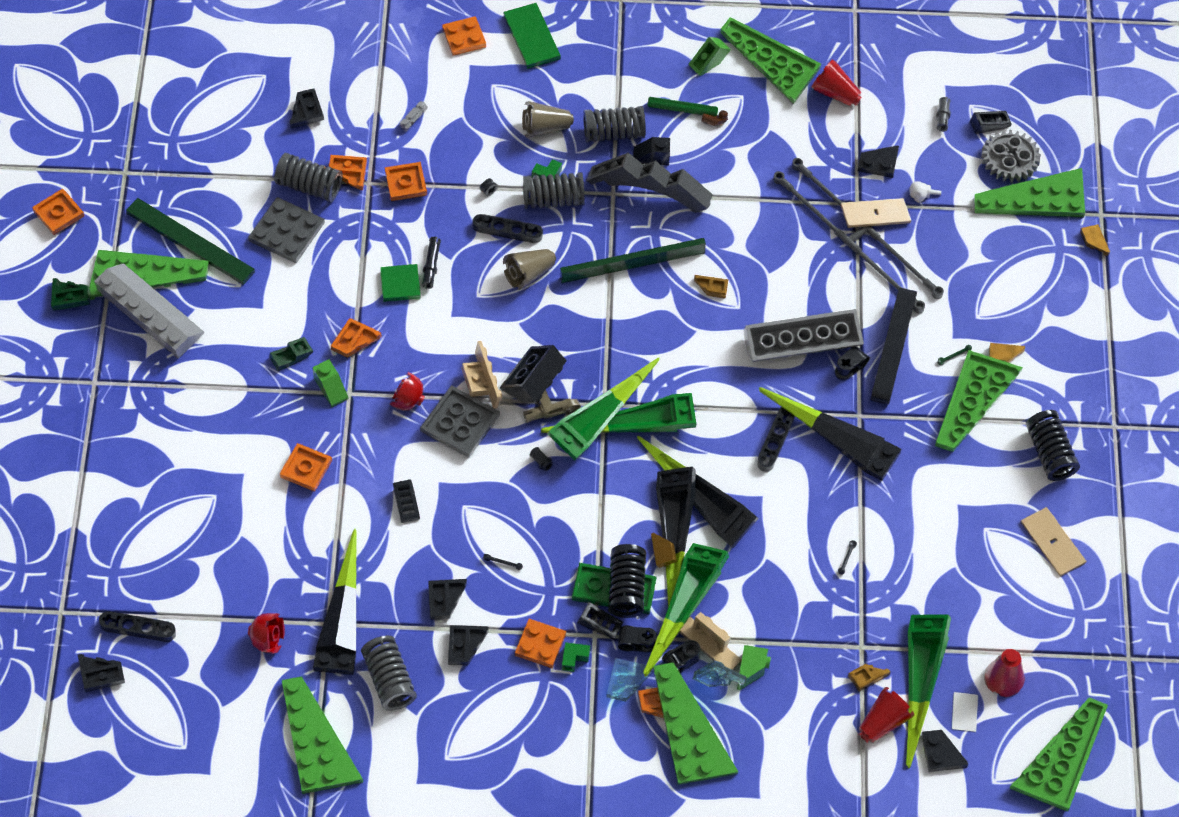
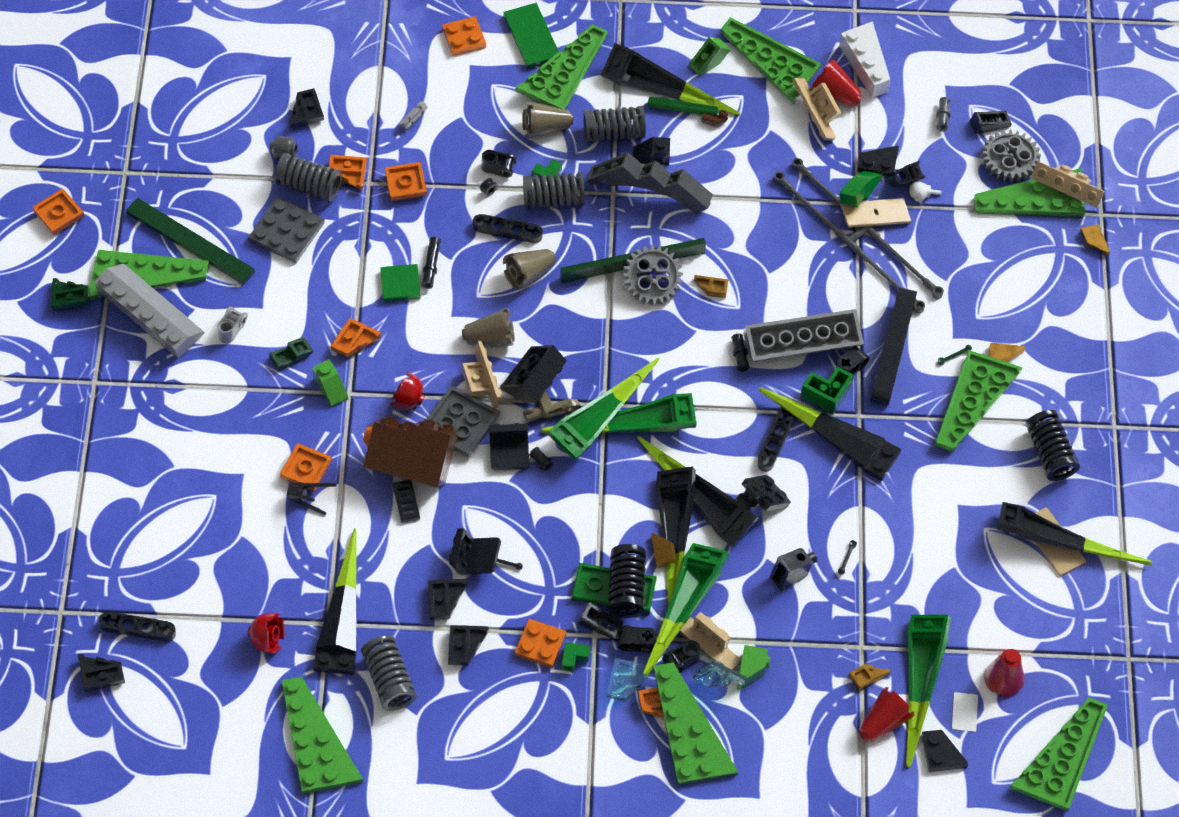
none -> light grey piece [217,306,248,343]
none -> dark grey head [270,136,298,160]
none -> black plant [287,482,337,515]
none -> reddish brown piece [363,416,459,488]
none -> black bracket [449,528,501,575]
none -> dark tan cone [462,308,515,346]
none -> black piece [481,149,517,178]
none -> black bracket [489,423,530,470]
none -> bright green wing [515,24,608,110]
none -> black plate [601,43,741,115]
none -> light grey gear [622,244,684,306]
none -> black pin [731,333,750,372]
none -> black plate [736,475,791,512]
none -> black torso [770,548,818,591]
none -> tan bracket [793,78,841,140]
none -> green brick [800,367,854,415]
none -> white wedge [839,21,890,98]
none -> green slope [839,171,882,208]
none -> black piece [888,161,926,187]
none -> black plate [997,502,1152,566]
none -> tan bracket [1031,161,1104,208]

